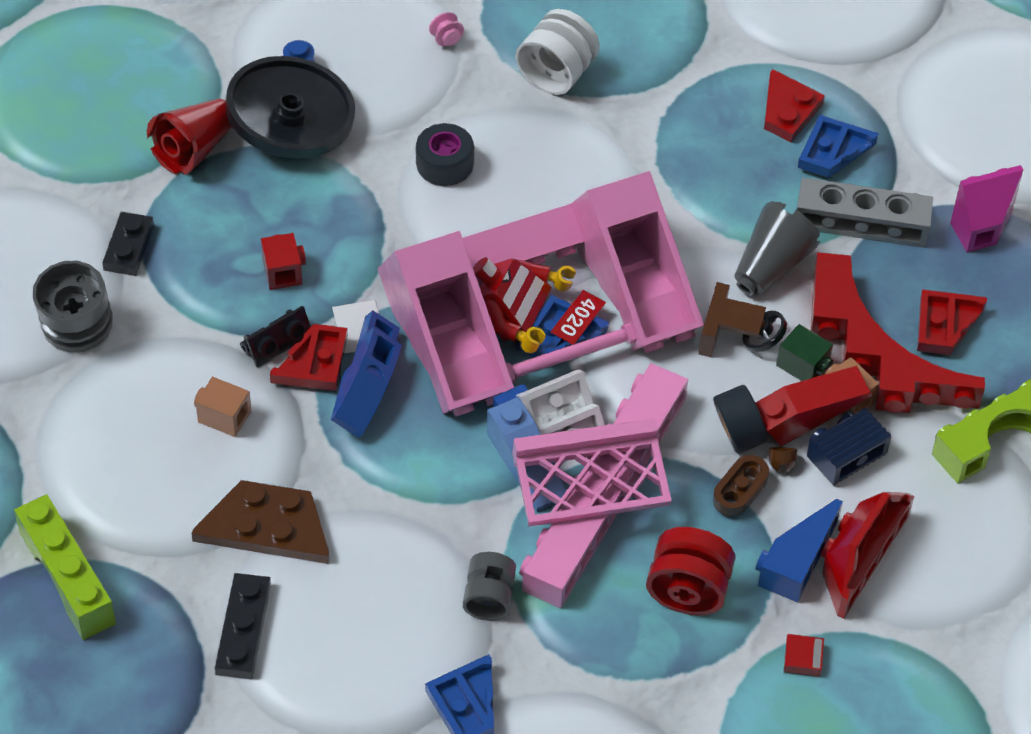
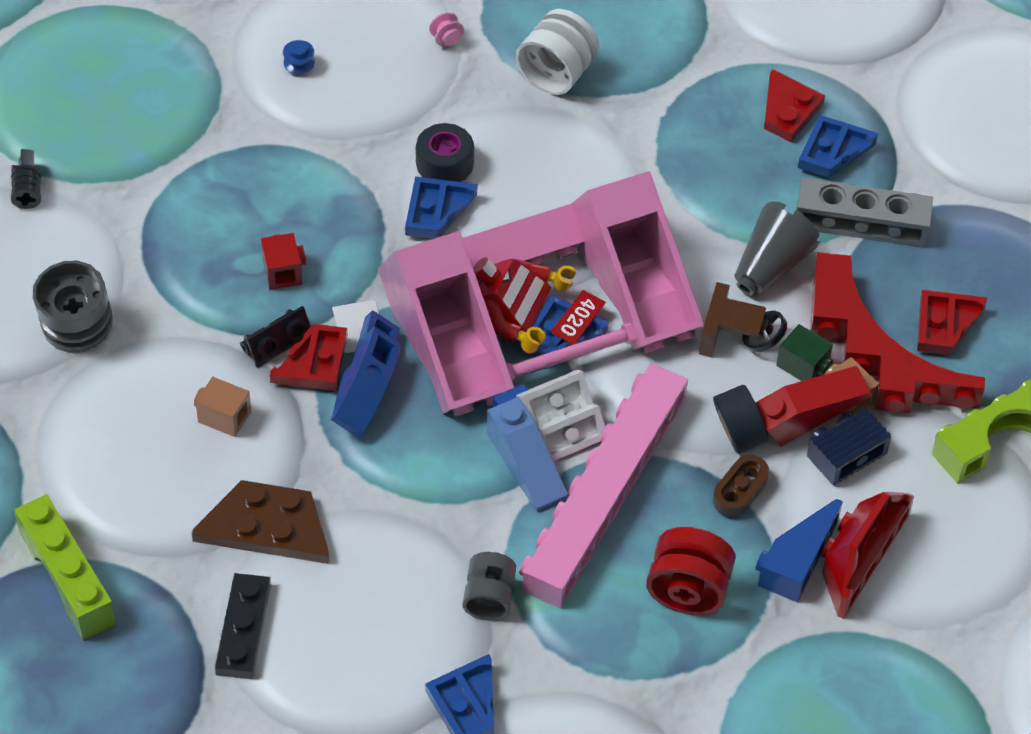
black plate [102,212,154,276] -> none
red cone [146,98,233,175] -> none
black dish [225,56,355,158] -> none
bright pink fence [512,418,672,527] -> none
reddish brown hinge [769,447,798,473] -> none
red tile [783,634,824,677] -> none
dark pink slope [950,165,1024,252] -> none
none -> black hinge [11,149,41,209]
none -> blue wing [405,176,478,239]

